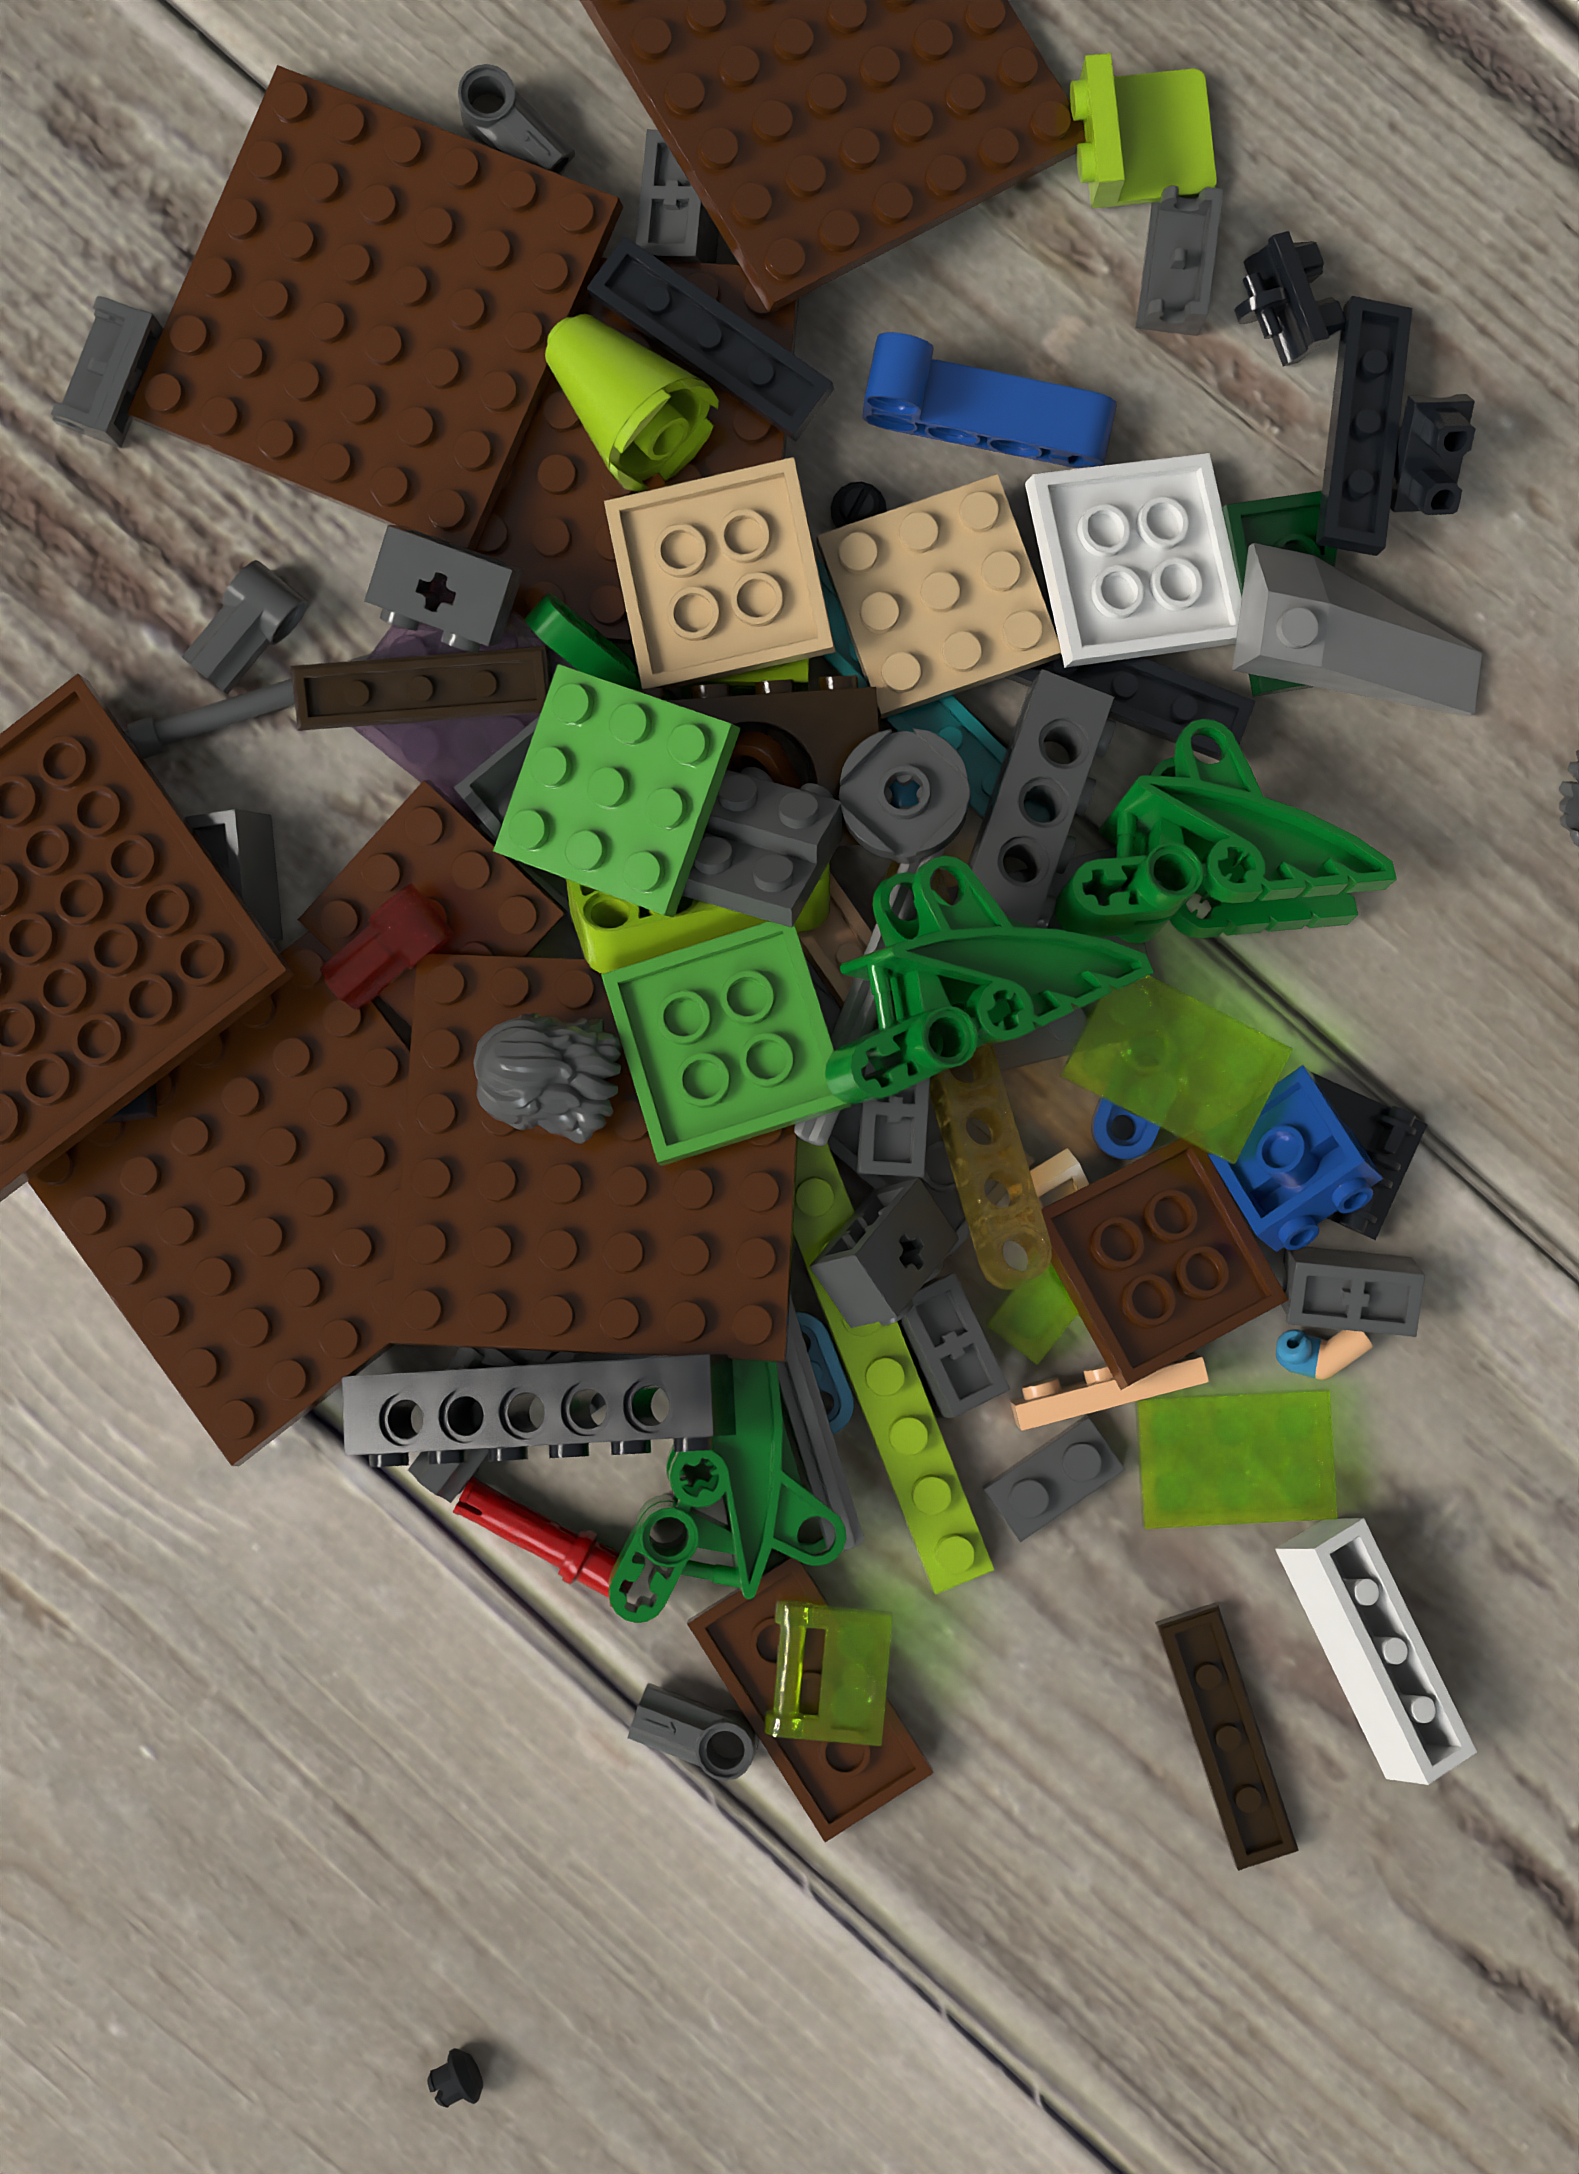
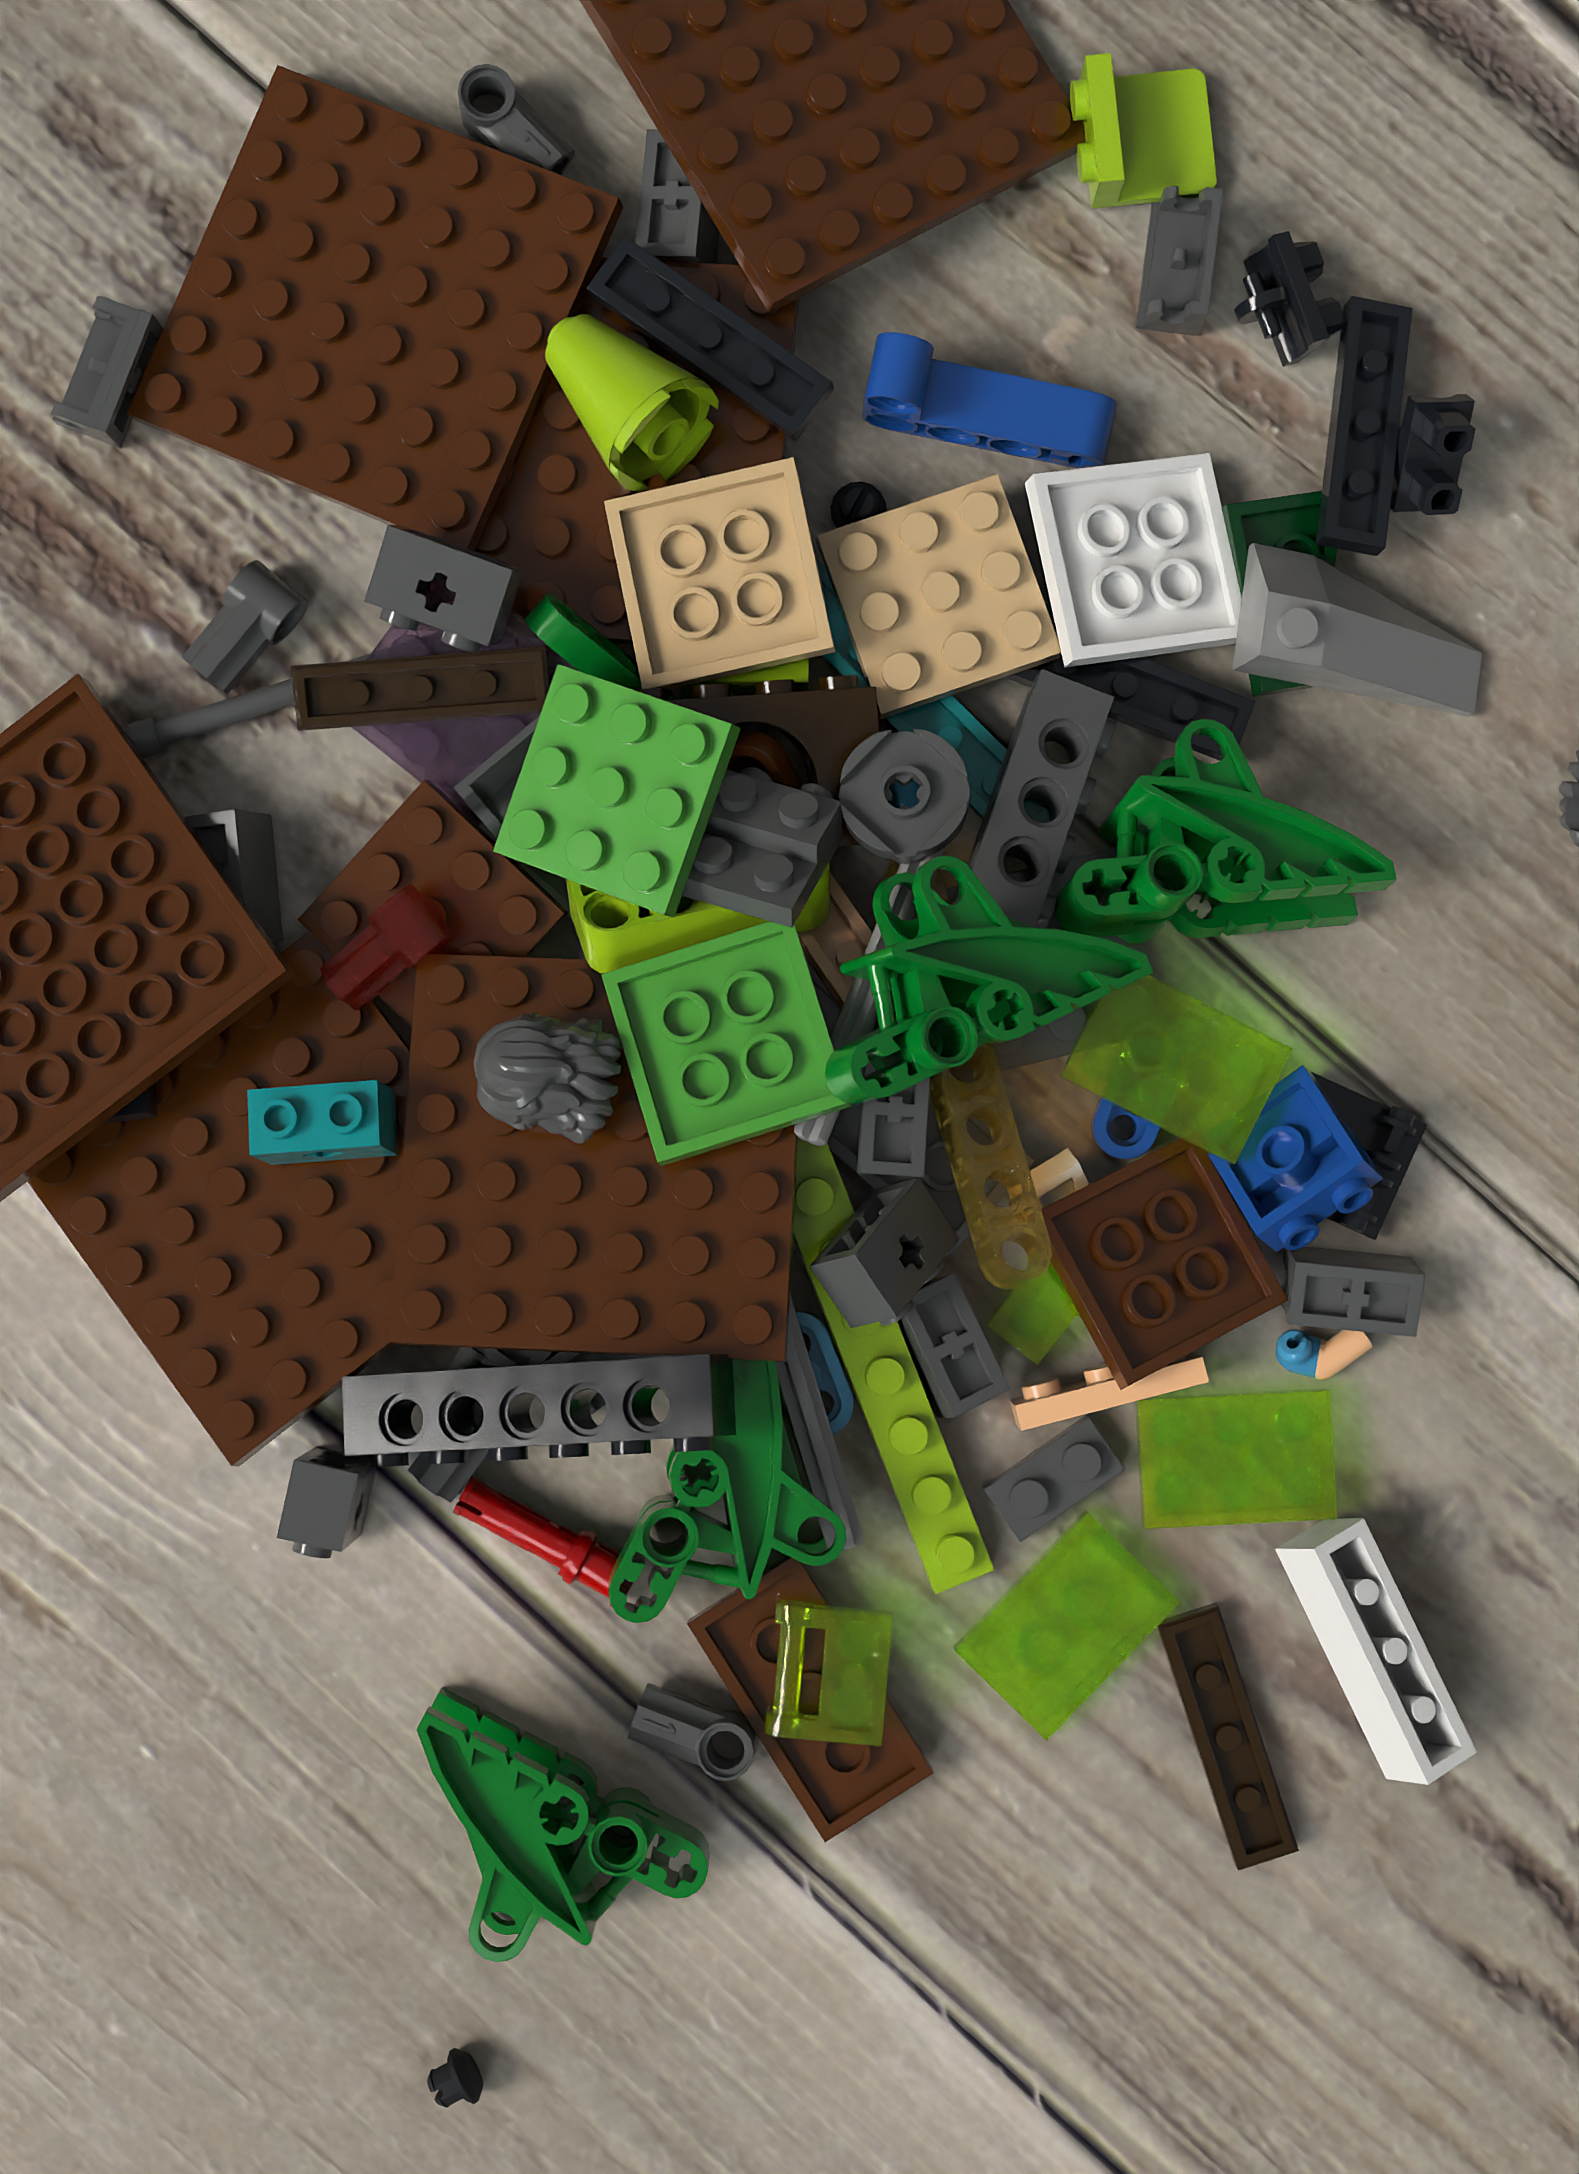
none -> teal brick [247,1080,398,1165]
none -> dark grey brick [277,1447,376,1559]
none -> green piece [416,1687,710,1962]
none -> clear neon green plate [953,1510,1180,1741]

